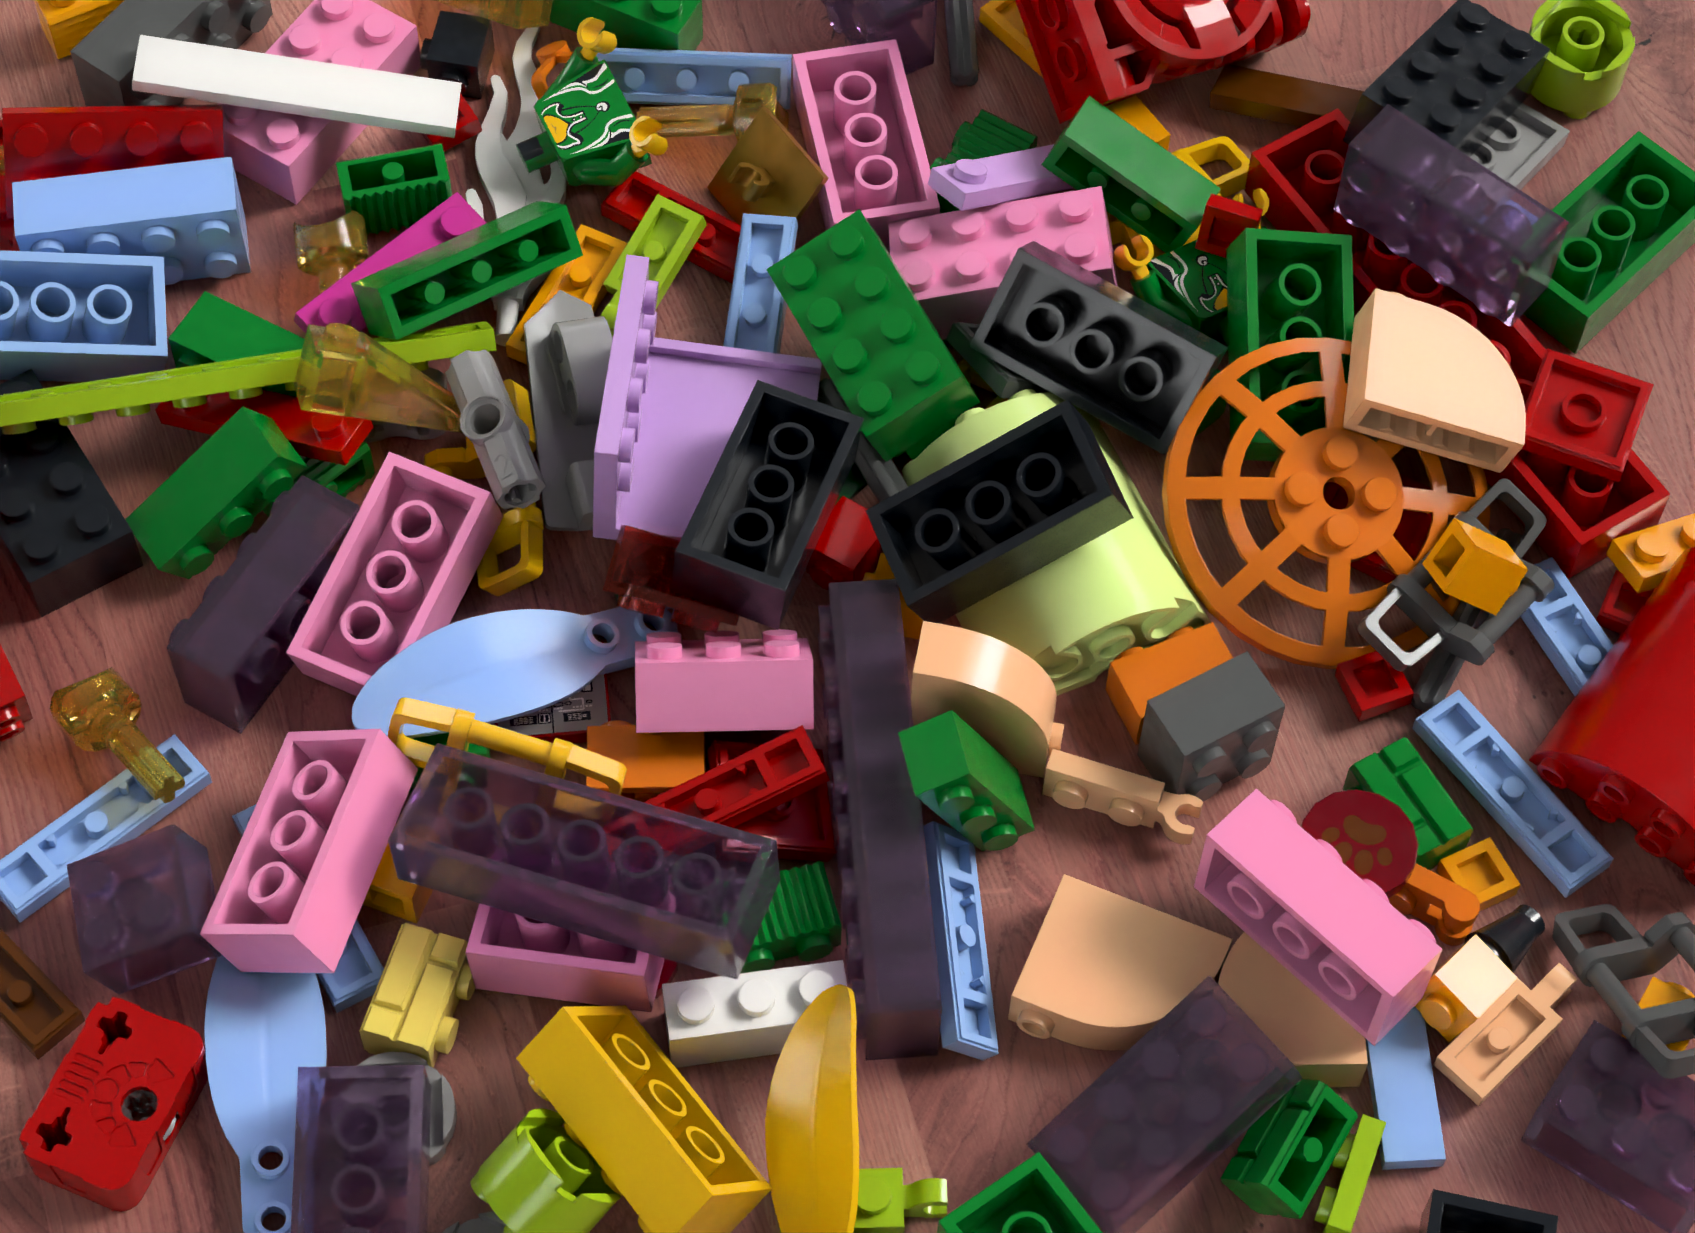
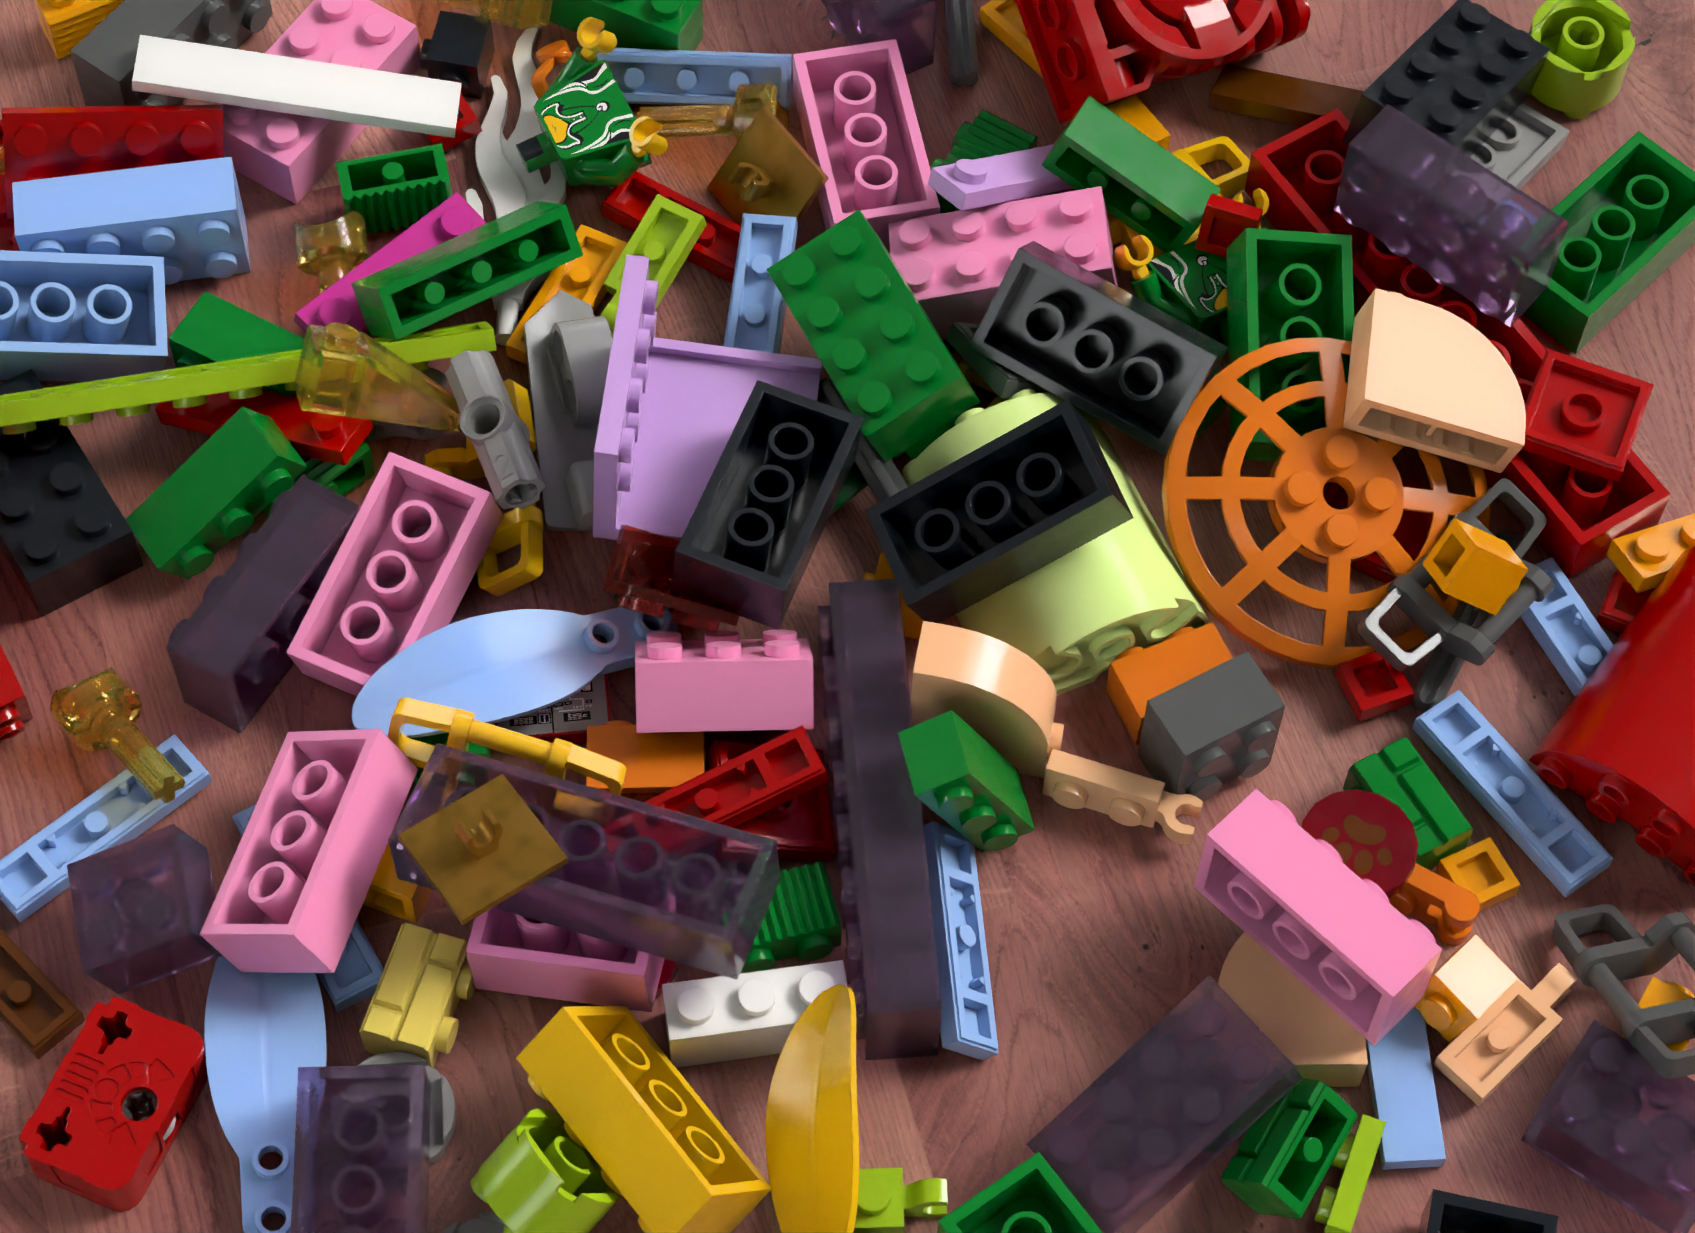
red brick [807,496,884,599] -> none
light nougat brick [1008,874,1232,1051] -> none
black cone [1464,905,1545,973] -> none
none -> pearl gold piece [398,774,569,925]

